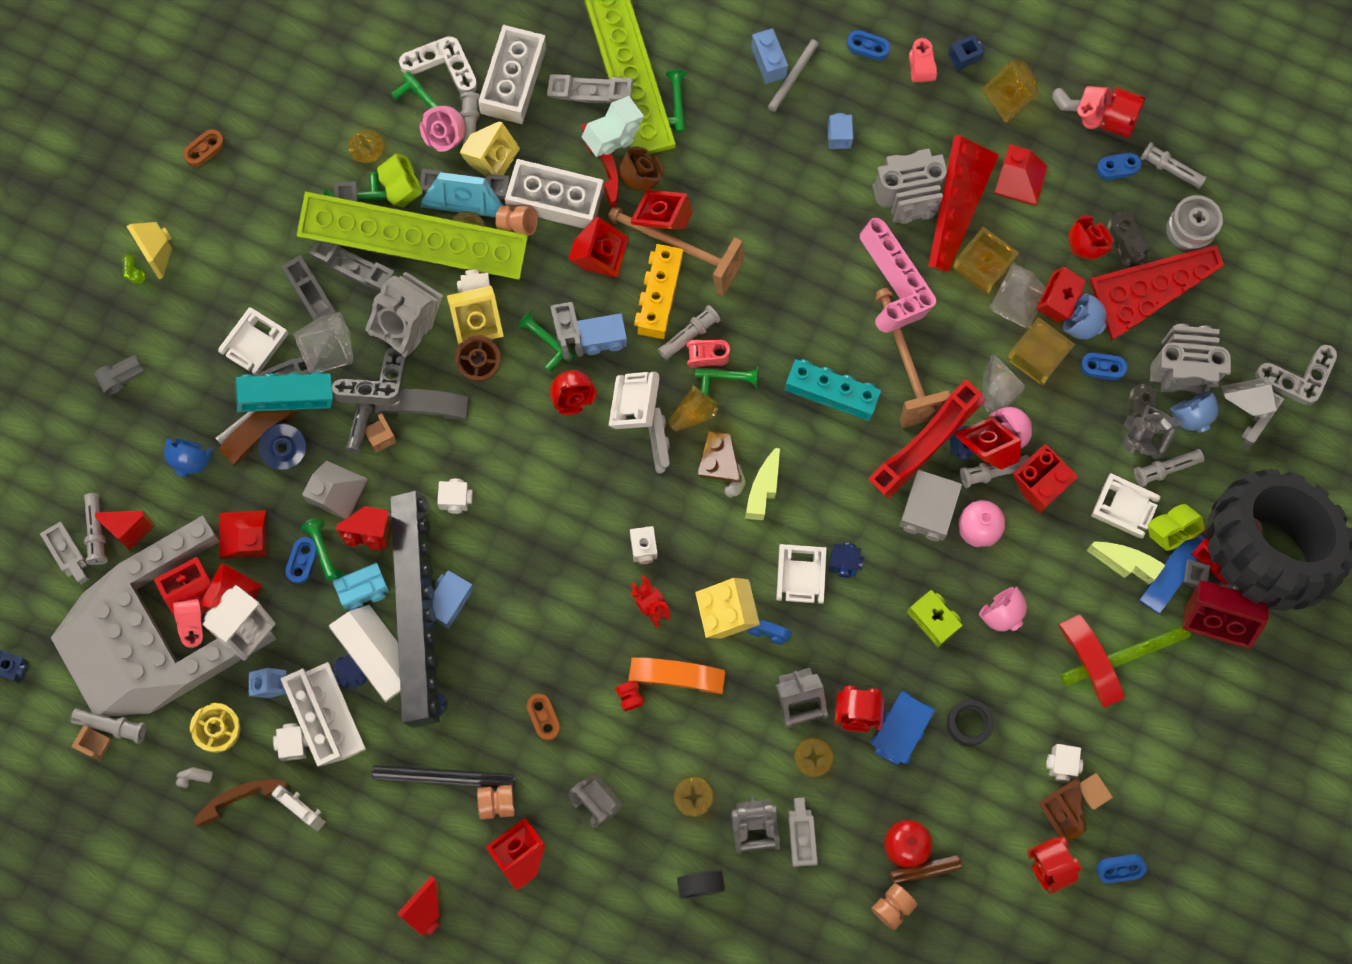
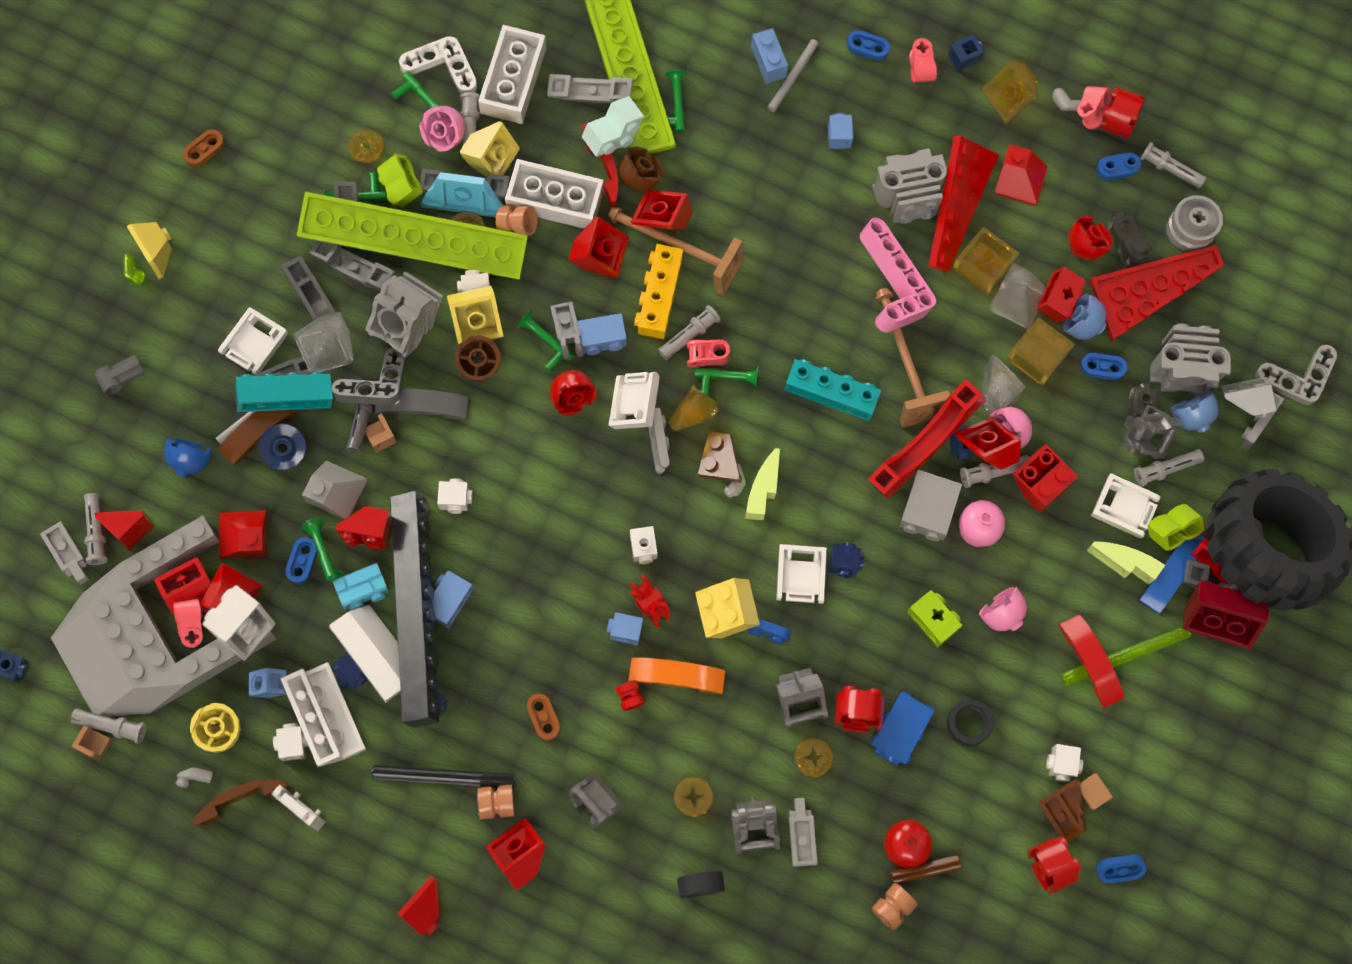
none -> medium blue brick [607,612,643,646]

